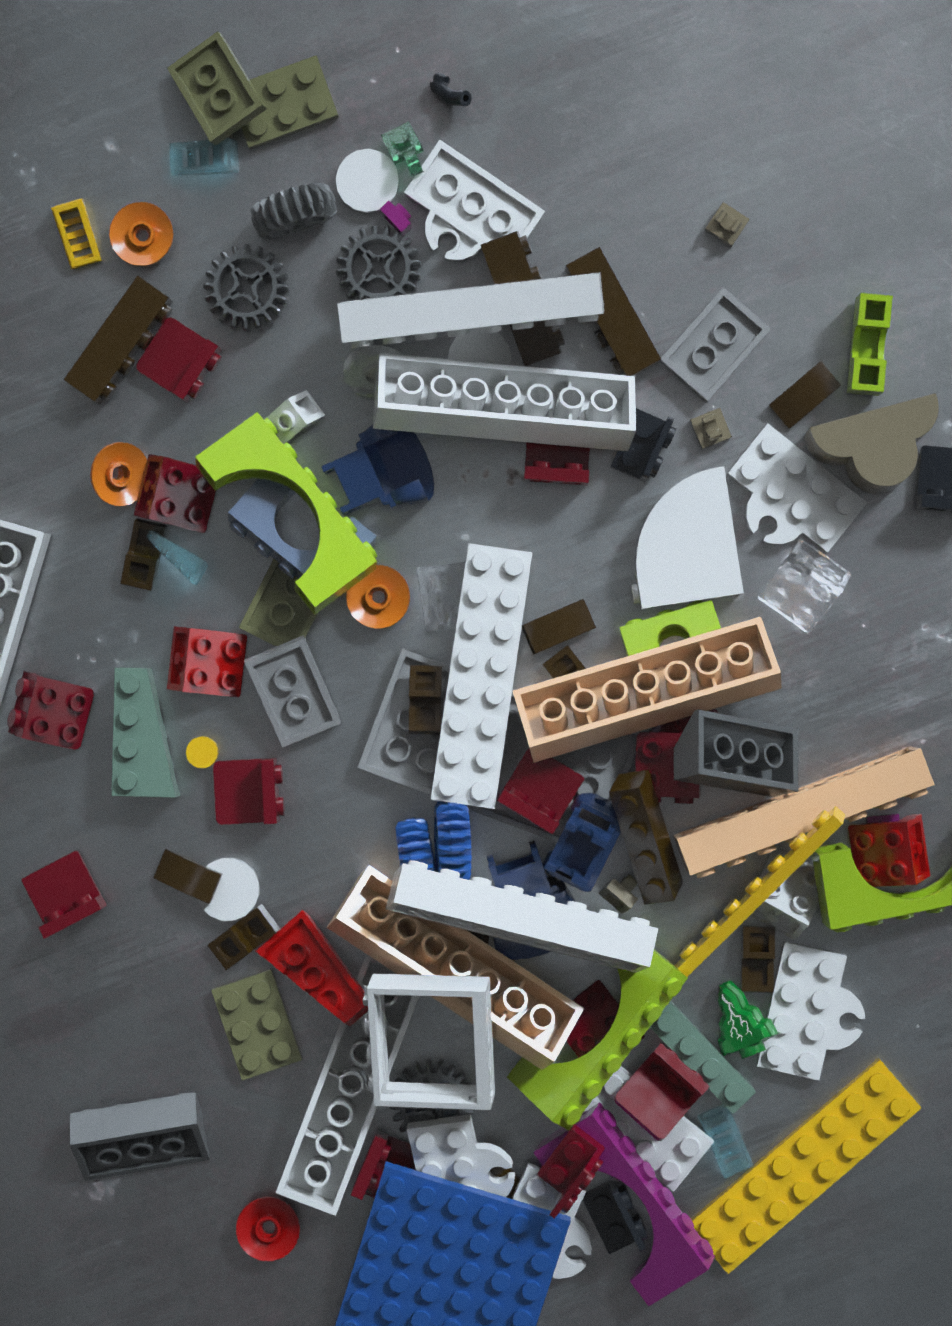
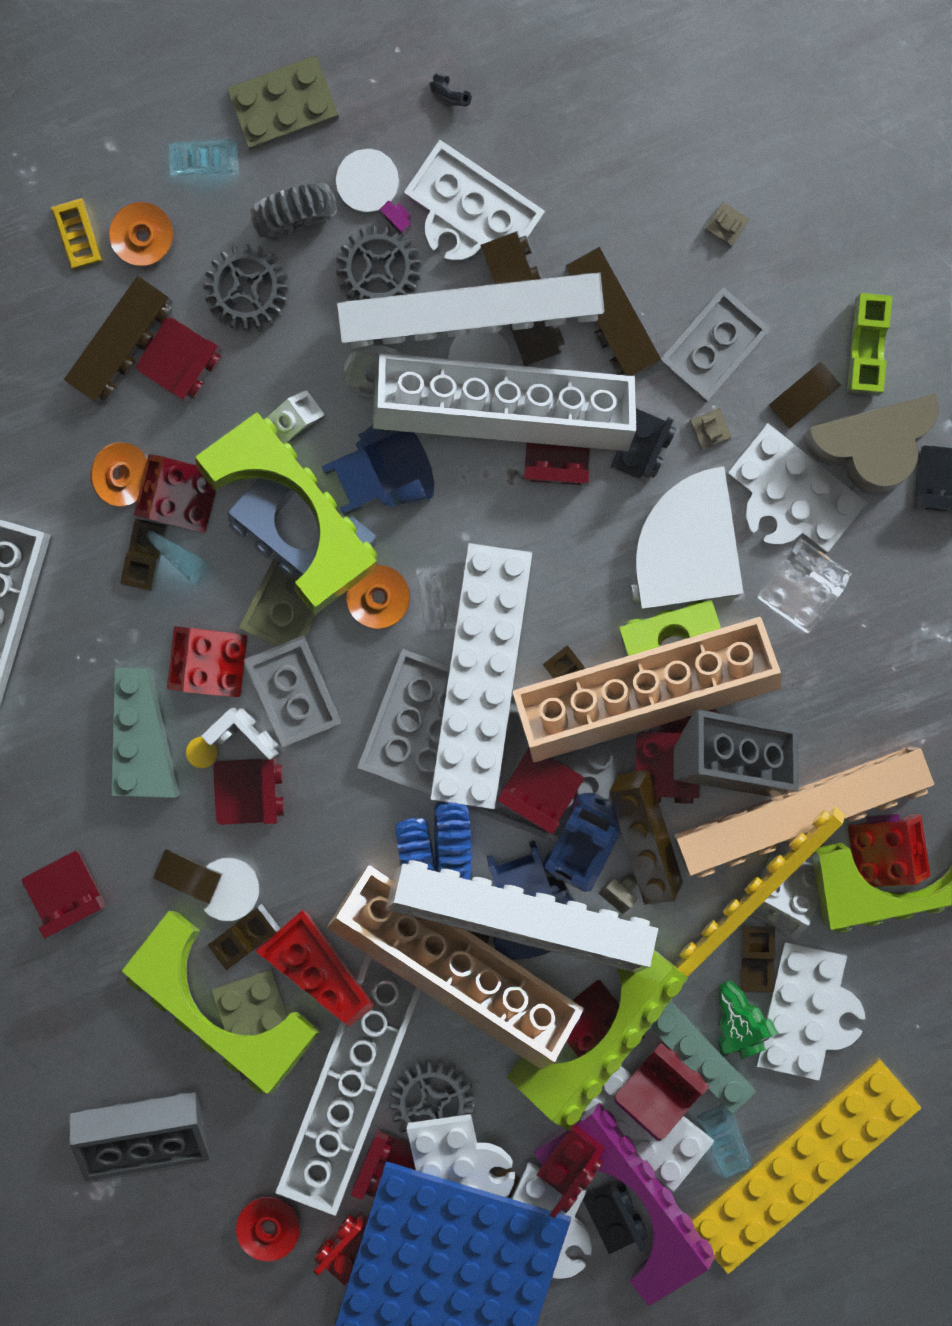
dark red bracket [7,671,94,750] -> none
olive plate [167,31,267,146] -> none
white window [363,974,495,1110] -> none
clear green plate [381,121,424,177] -> none
dark brown slope [409,665,442,735] -> none
dark brown slope [522,599,596,655] -> none
none -> lime arch [122,911,322,1094]
none -> white bracket [202,708,279,760]
none -> red bracket [313,1211,368,1286]

